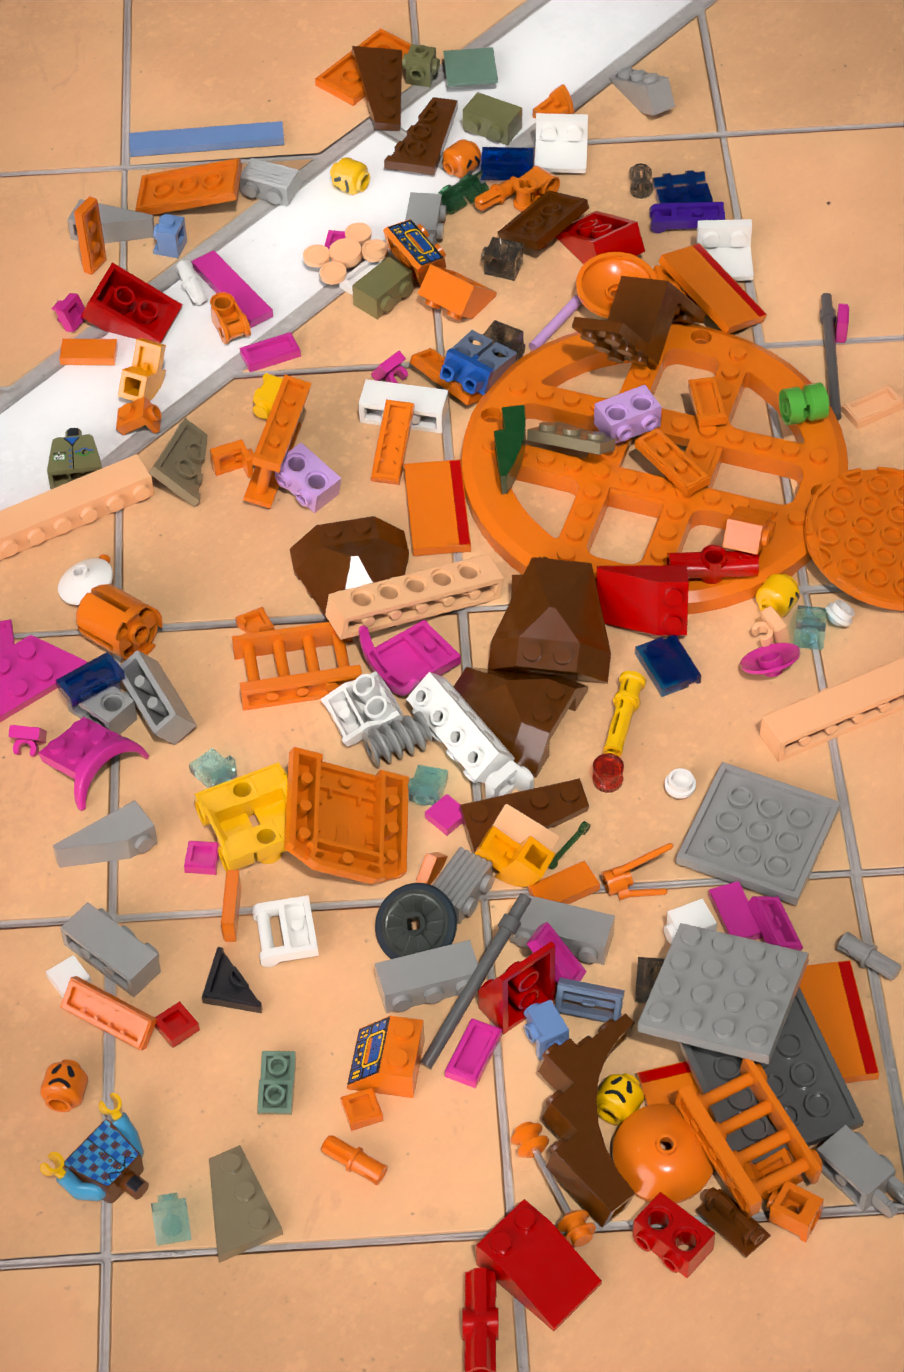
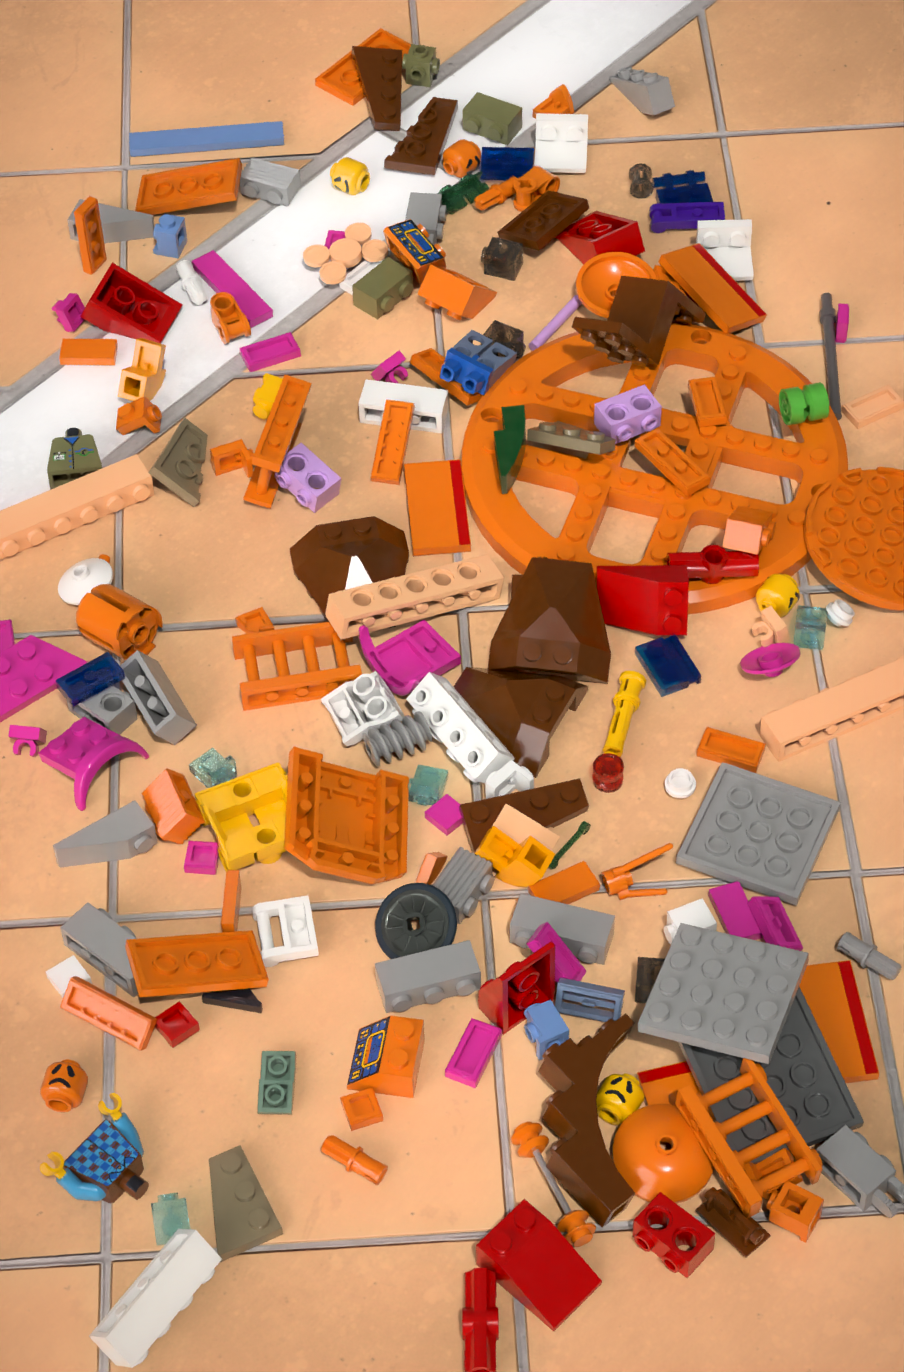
dark grey bar [420,893,532,1070] -> none
sand green piece [443,47,498,87] -> none
none -> white brick [89,1229,222,1368]
none -> orange tile [125,930,269,997]
none -> orange brick [141,768,204,844]
none -> orange tile [697,727,766,773]

